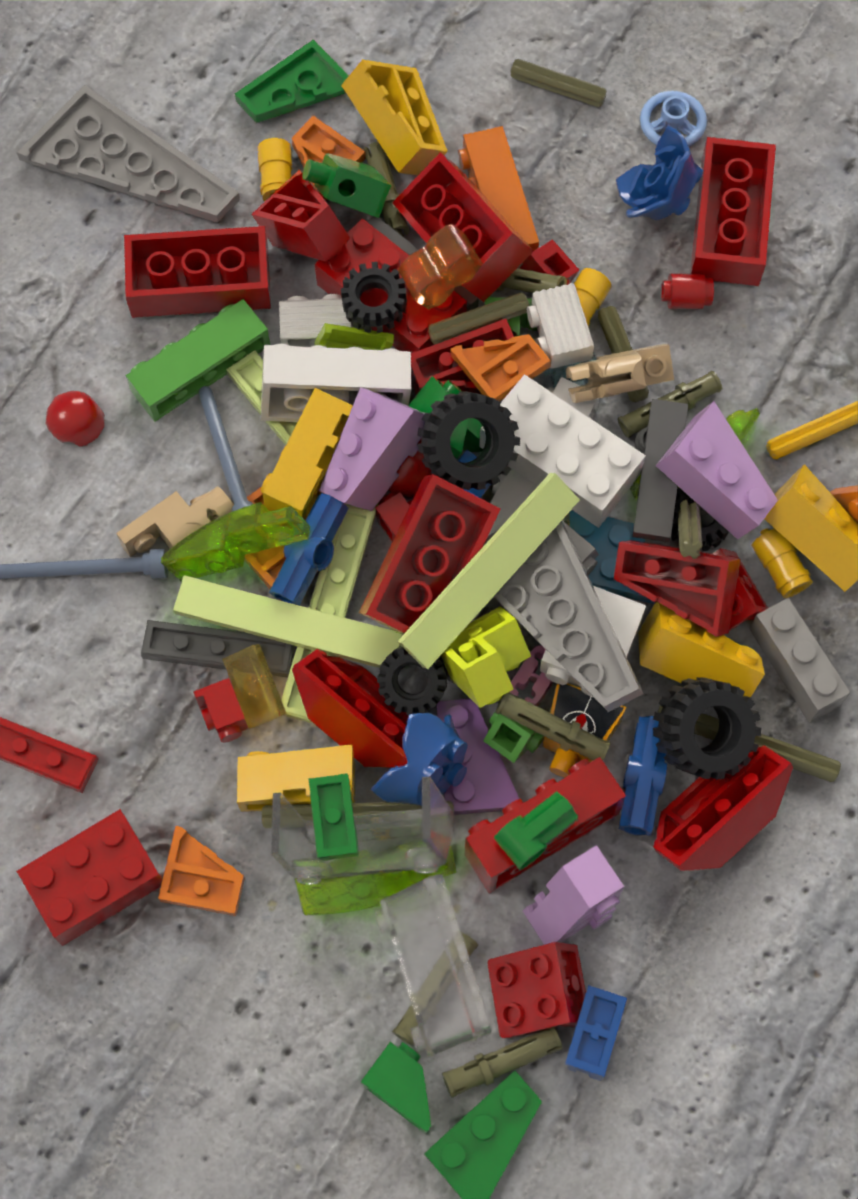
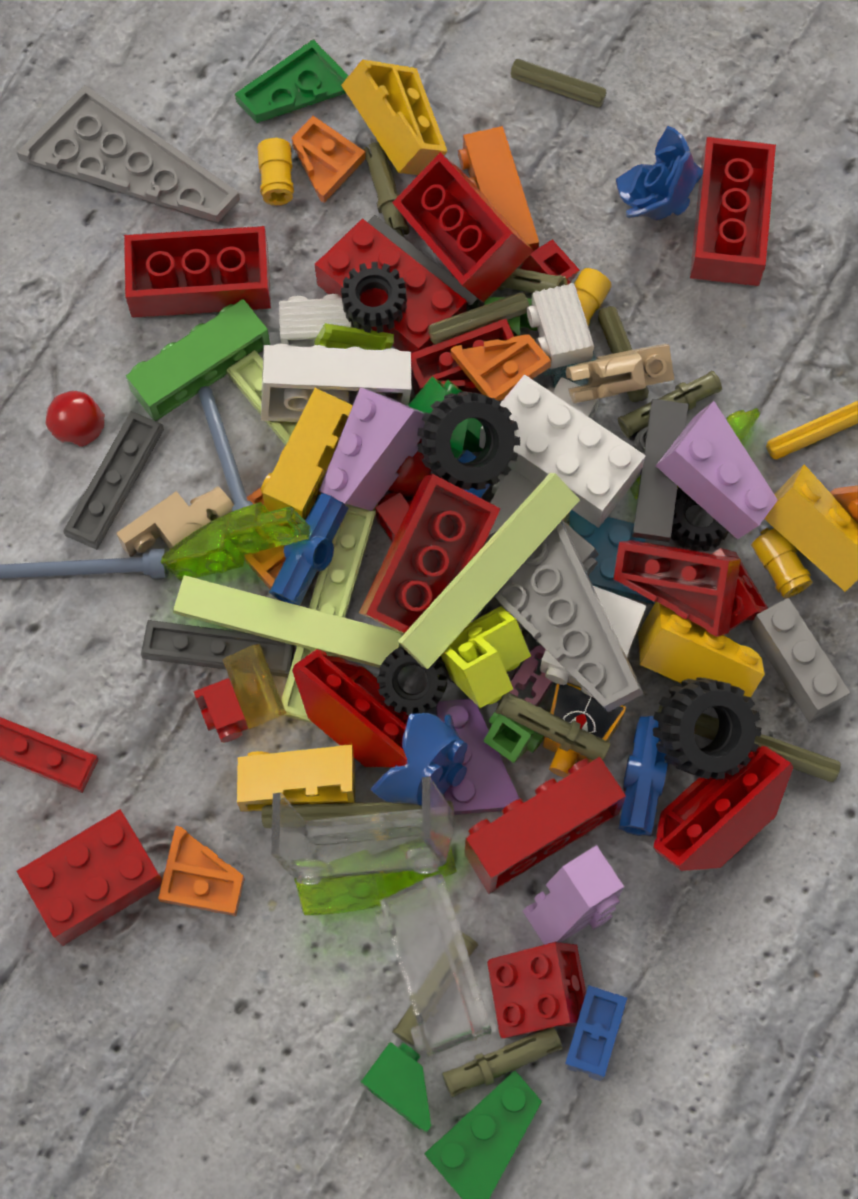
red wedge [251,170,350,262] -> none
green torso [302,153,391,218] -> none
green plate [308,773,359,862] -> none
clear orange brick [398,224,483,310] -> none
green piece [494,791,579,870] -> none
light blue piece [640,91,707,146] -> none
red brick [661,273,714,309] -> none
olive axle [678,500,703,559] -> none
none -> dark grey tile [63,411,164,550]

